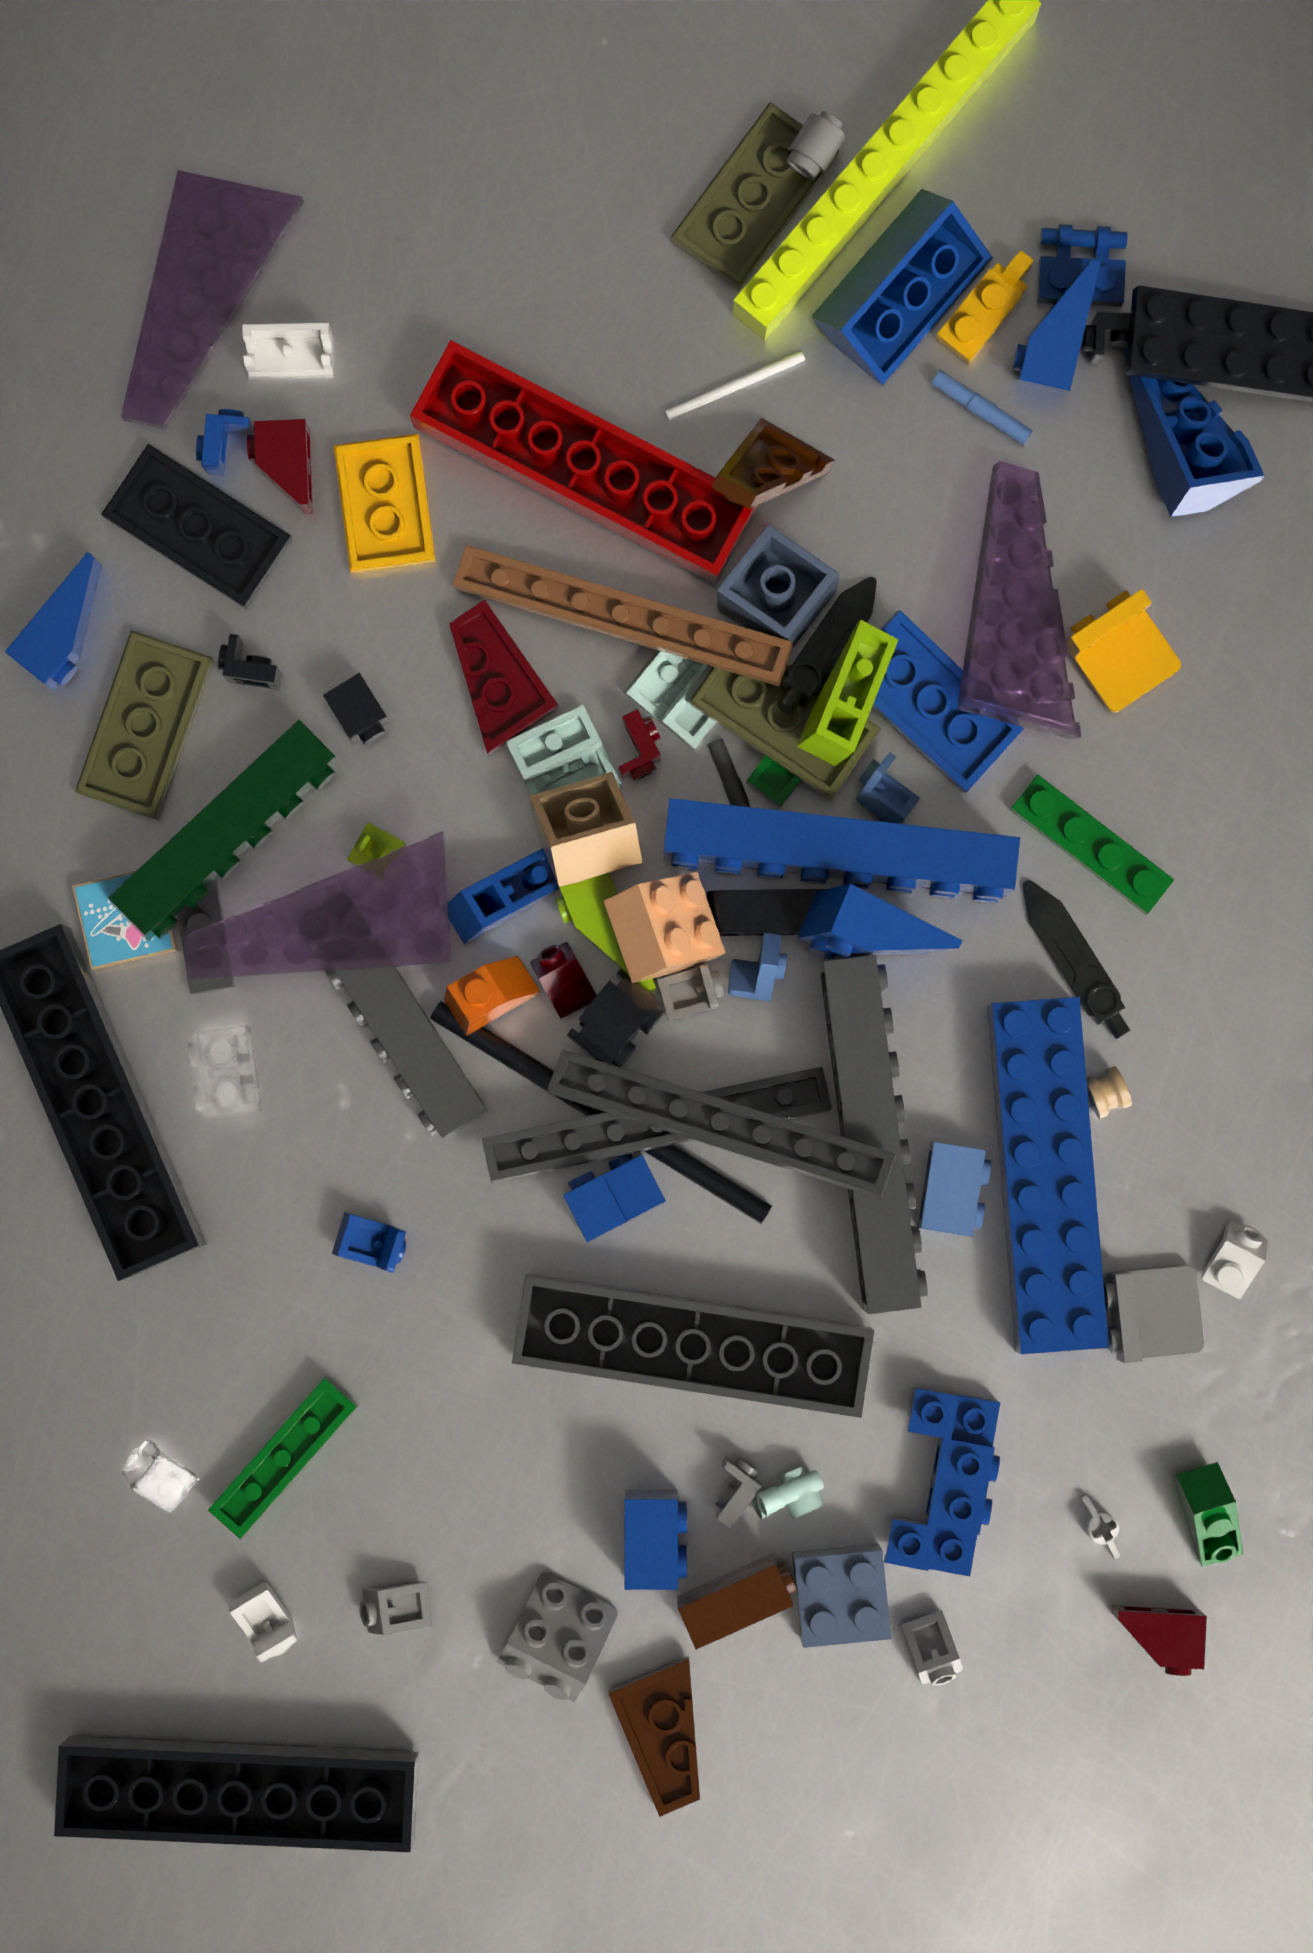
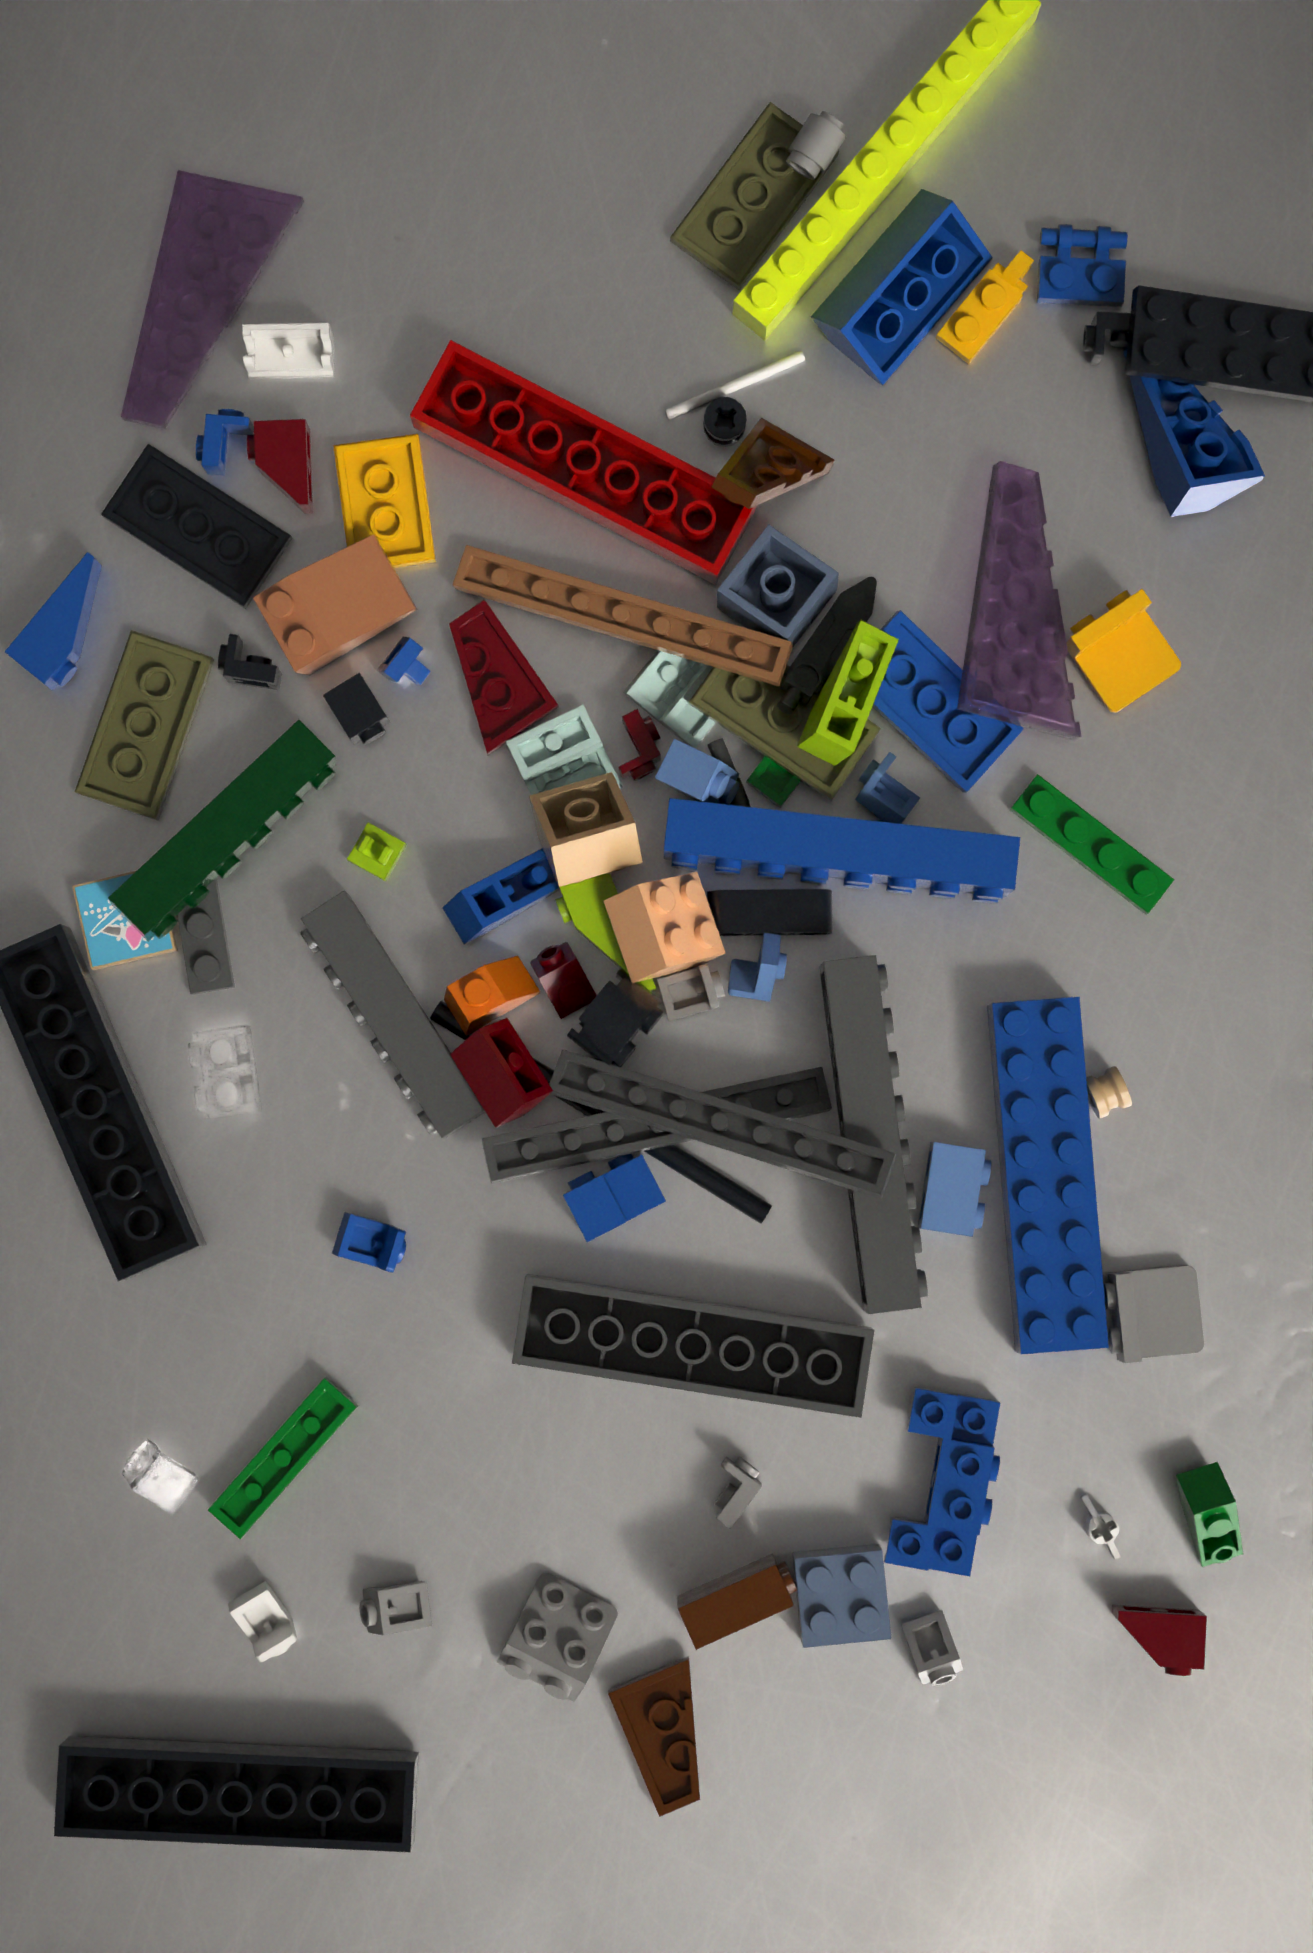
clear purple wing [185,831,452,980] -> none
blue brick [624,1490,687,1590] -> none
light aqua plate [752,1466,825,1519] -> none
blue slope [797,884,962,960] -> none
medium blue piece [931,369,1033,445] -> none
blue slope [1012,259,1101,391] -> none
pearl dark grey piece [1023,880,1130,1039] -> none
white bracket [1201,1221,1268,1299] -> none
none -> nougat slope [253,535,417,676]
none -> blue tile [377,637,431,685]
none -> dark red brick [450,1018,553,1128]
none -> medium blue brick [655,738,740,805]
none -> black wheel [703,397,747,447]

